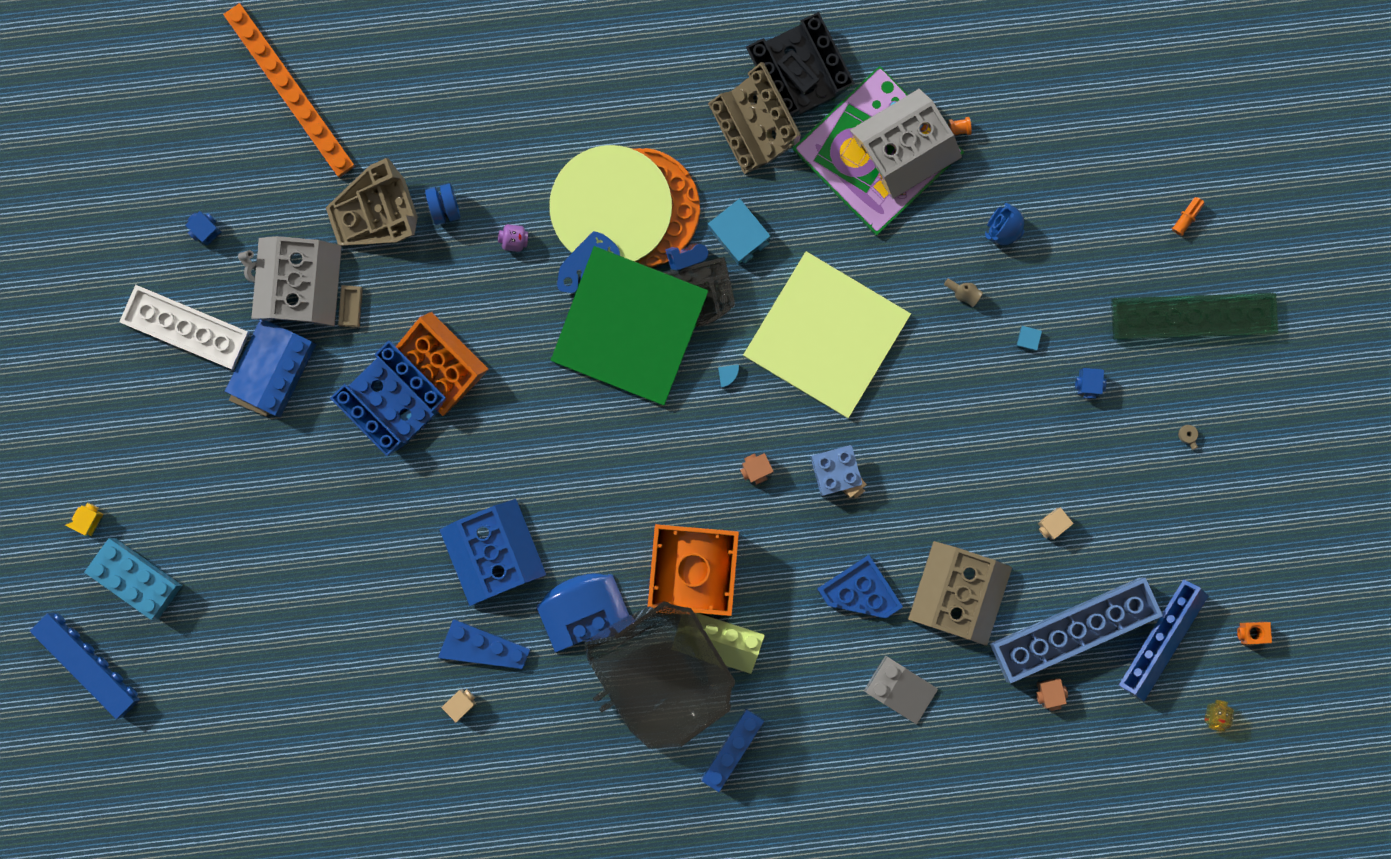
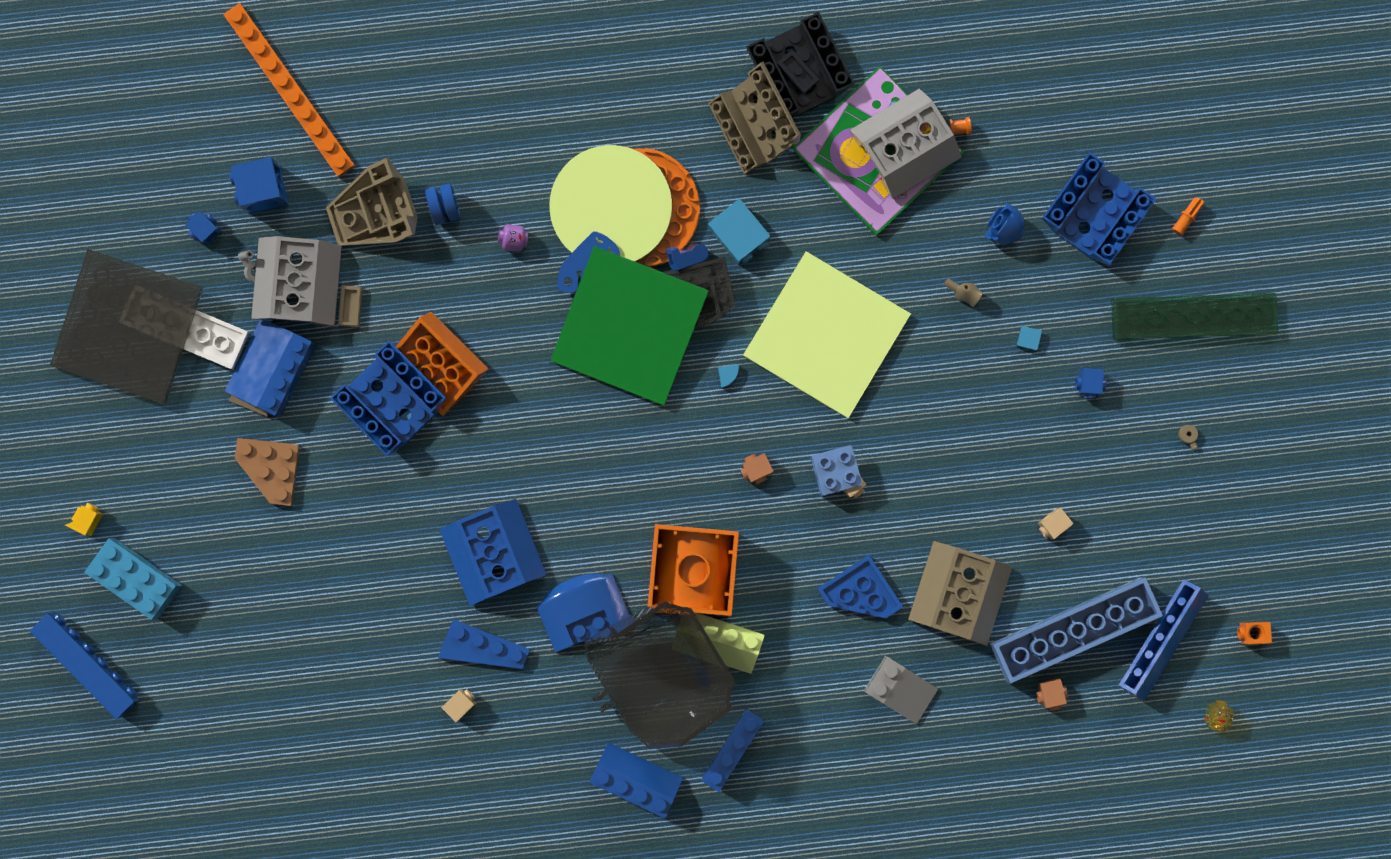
none -> clear smoke tile [50,249,203,404]
none -> blue brick [229,157,289,214]
none -> medium nougat plate [235,438,300,506]
none -> blue slope [589,742,683,818]
none -> blue slope [1042,152,1156,265]

